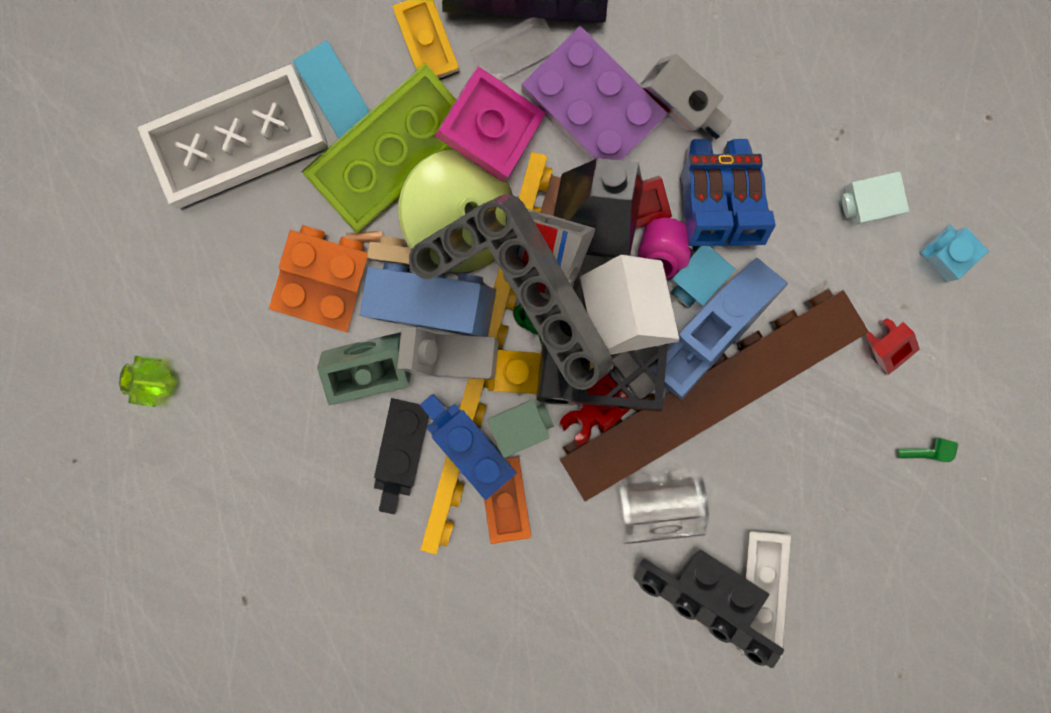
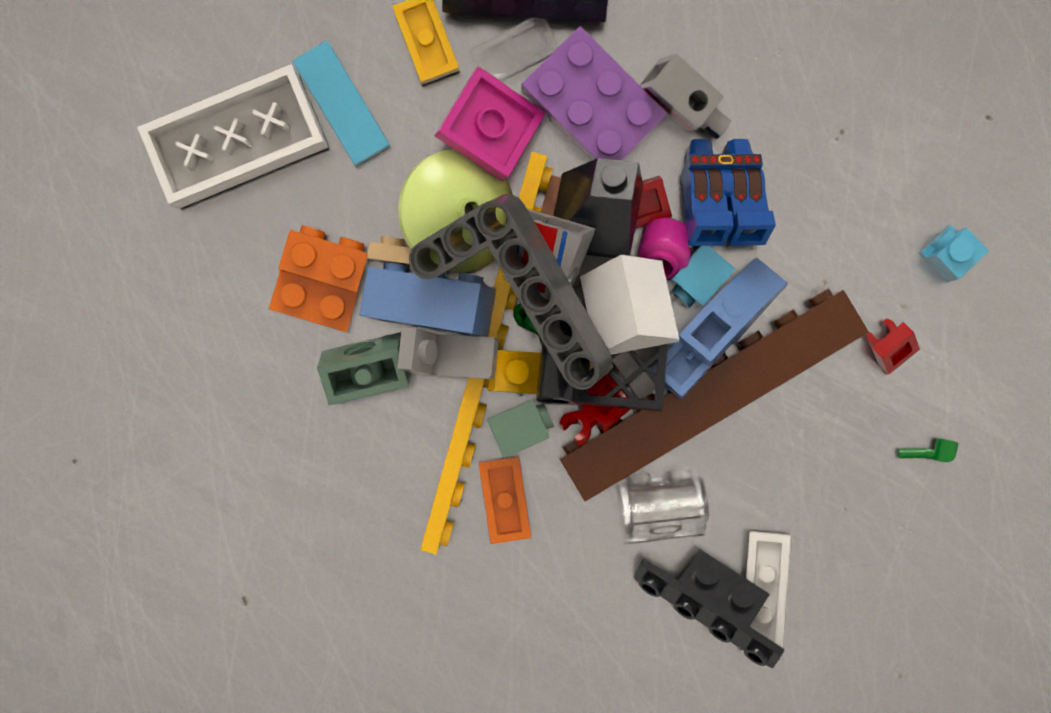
clear neon green gear [119,356,171,407] -> none
lime tile [301,63,456,234] -> none
light nougat piece [345,231,383,242] -> none
black hinge [374,398,430,515] -> none
blue hinge [420,394,517,500] -> none
light aqua brick [841,171,910,226] -> none

